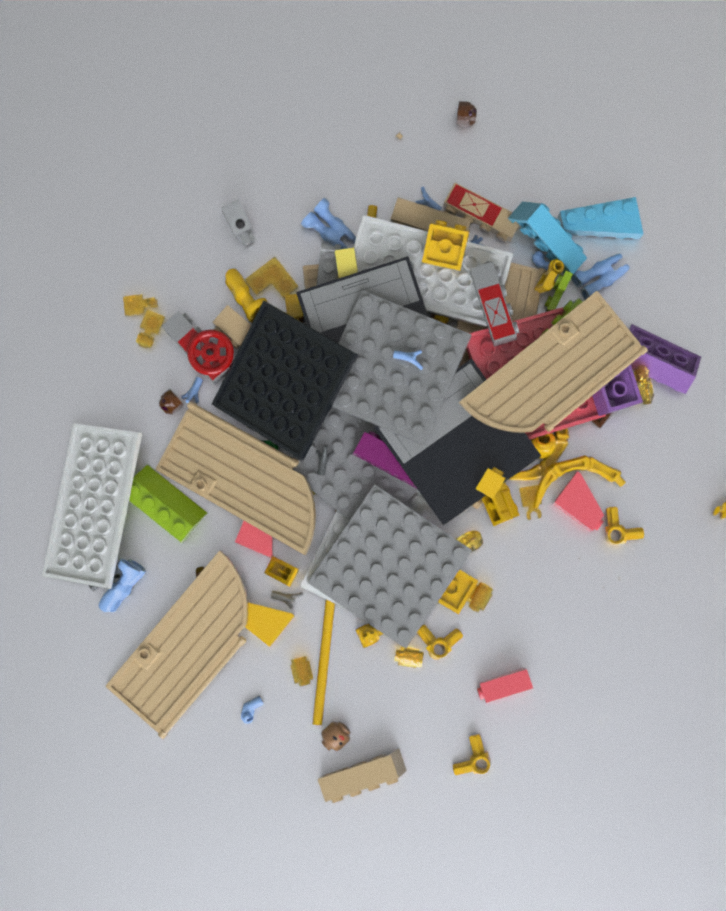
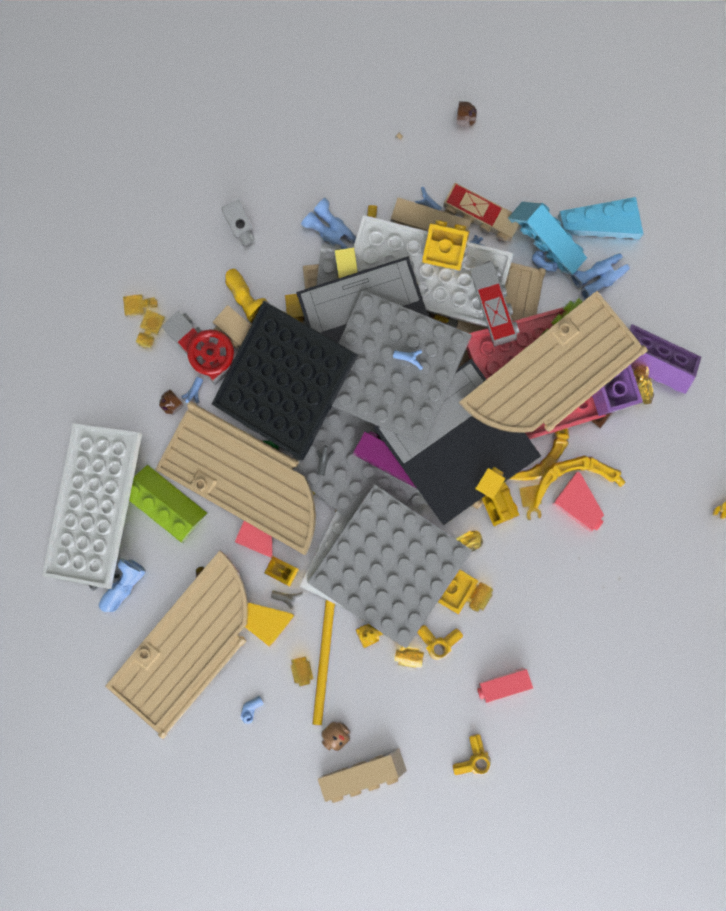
clear yellow plate [245,257,299,299] -> none
yellow head [531,433,556,459] -> none
yellow plate [534,259,564,293] -> none
lime plate [544,271,573,312] -> none
yellow axle [605,507,644,545] -> none

